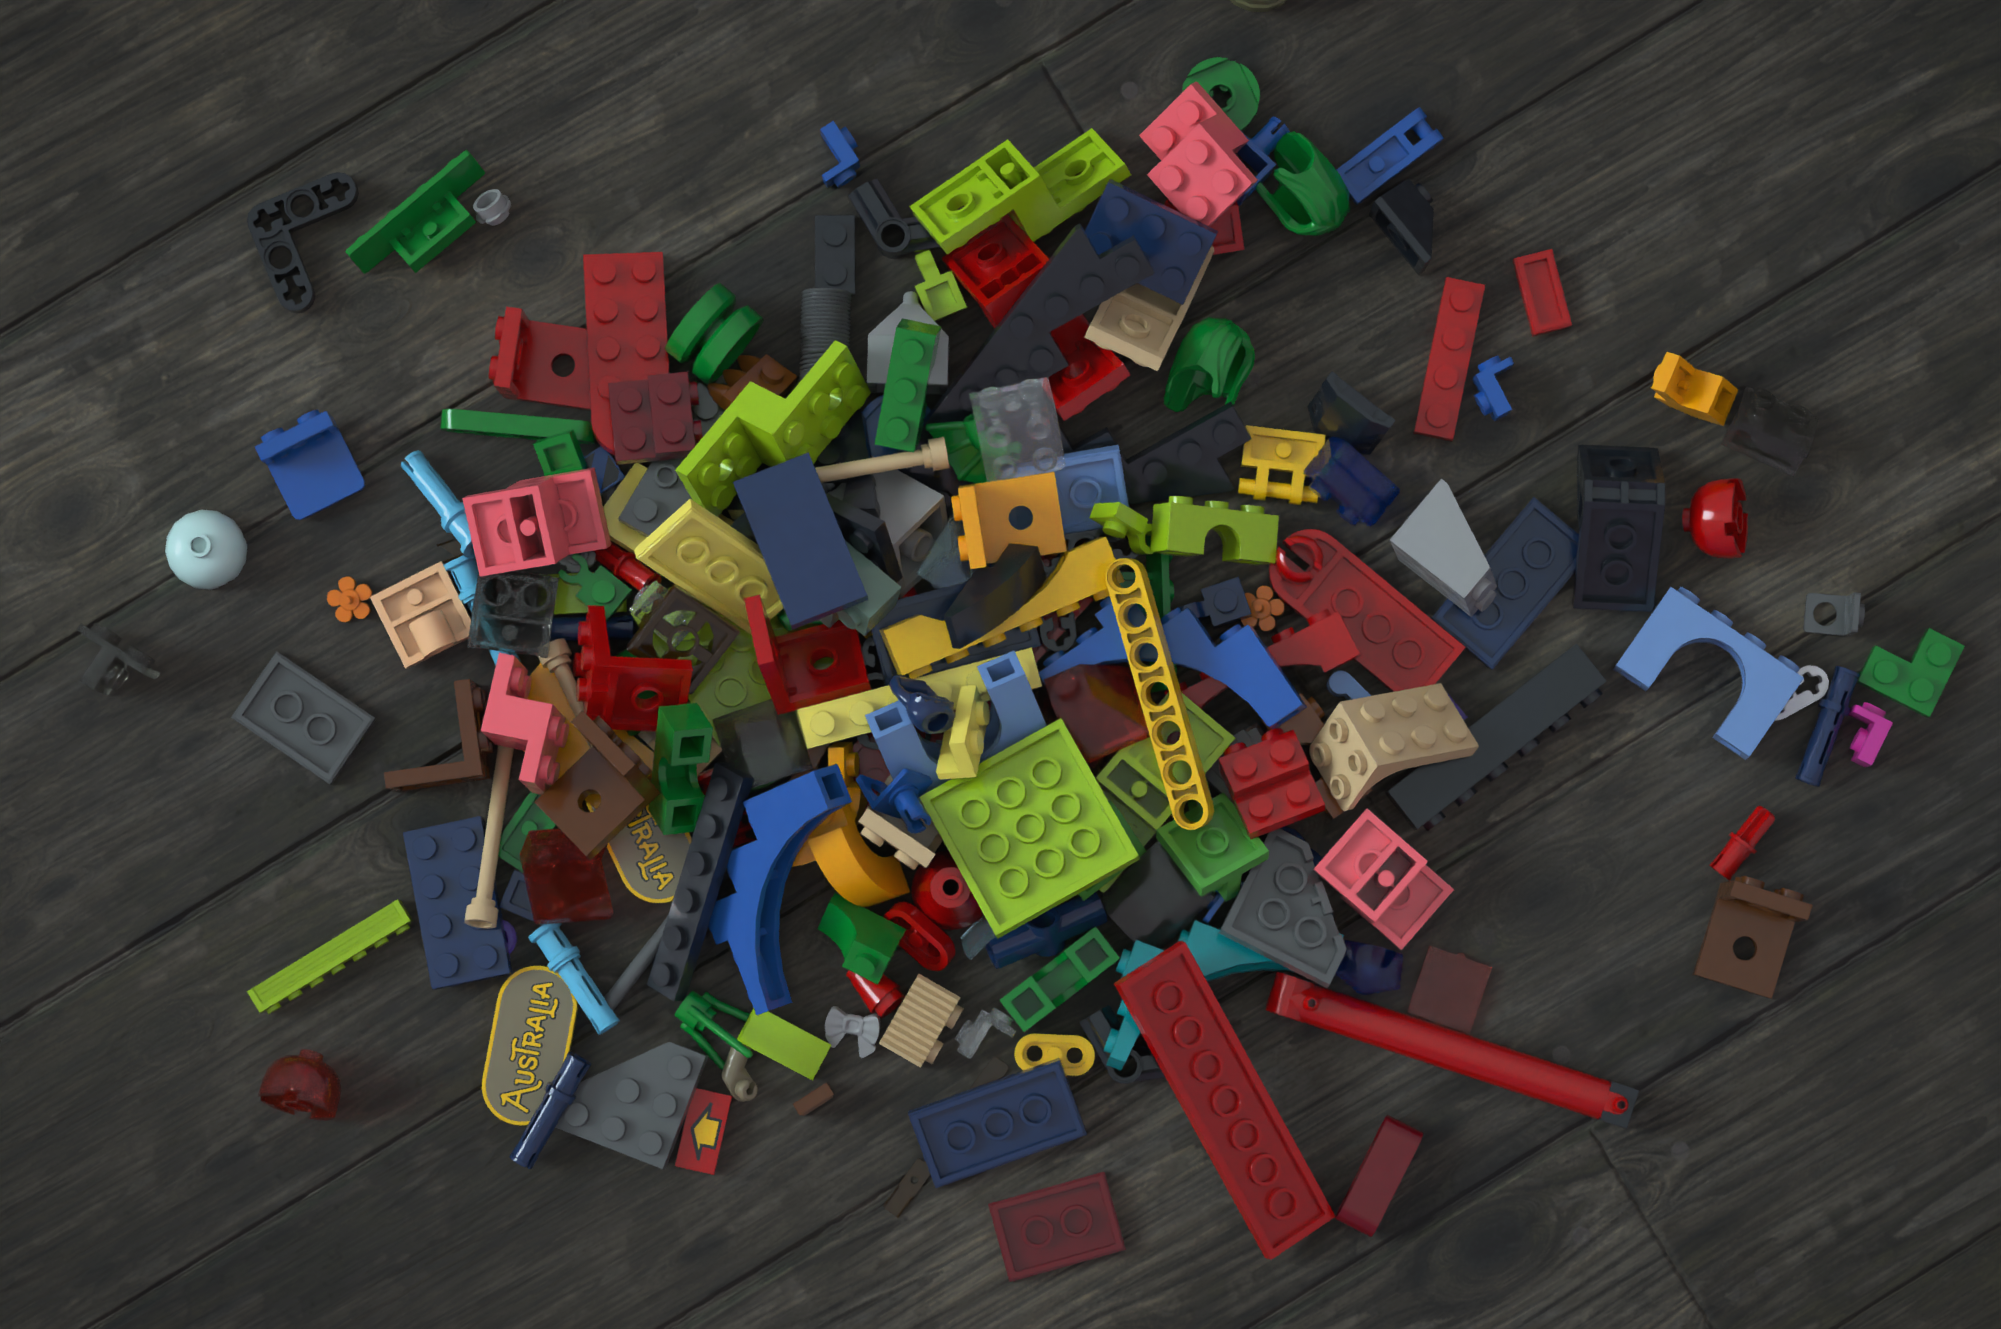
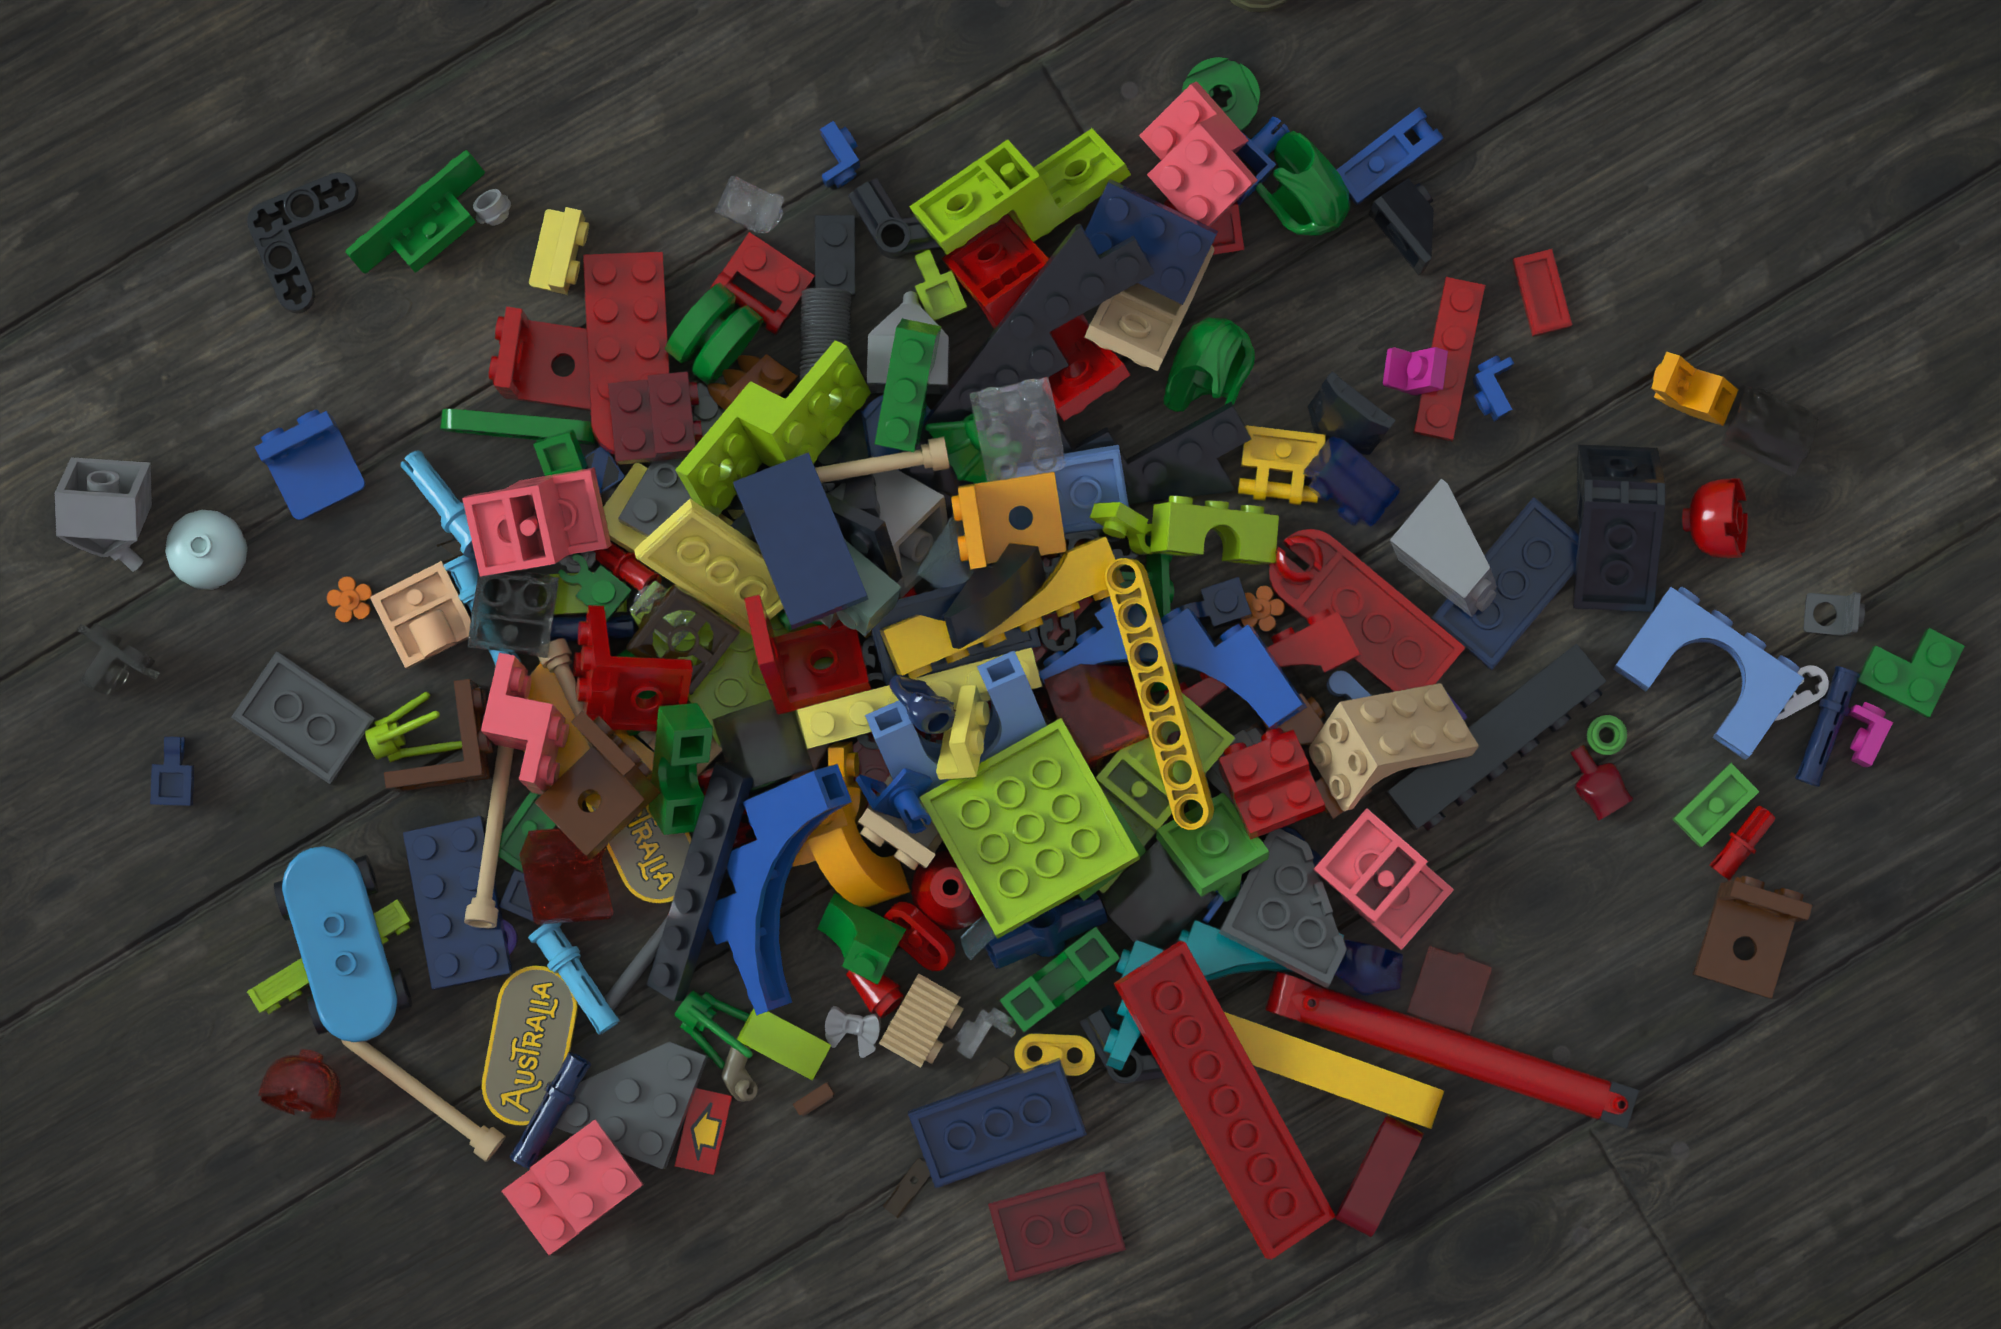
none -> light grey piece [55,457,152,572]
none -> dark blue plate [150,737,194,806]
none -> dark azure piece [274,846,412,1042]
none -> tan piece [341,1040,506,1162]
none -> lime plant [365,692,462,762]
none -> coral bracket [502,1119,644,1256]
none -> light yellow bracket [529,207,589,295]
none -> red plate [710,232,815,335]
none -> clear bracket [715,176,784,233]
none -> yellow beam [1224,1012,1444,1129]
none -> dark pink bracket [1383,347,1448,395]
none -> dark red piece [1570,744,1633,821]
none -> bright green plate [1587,715,1627,755]
none -> bright green plate [1673,763,1759,848]

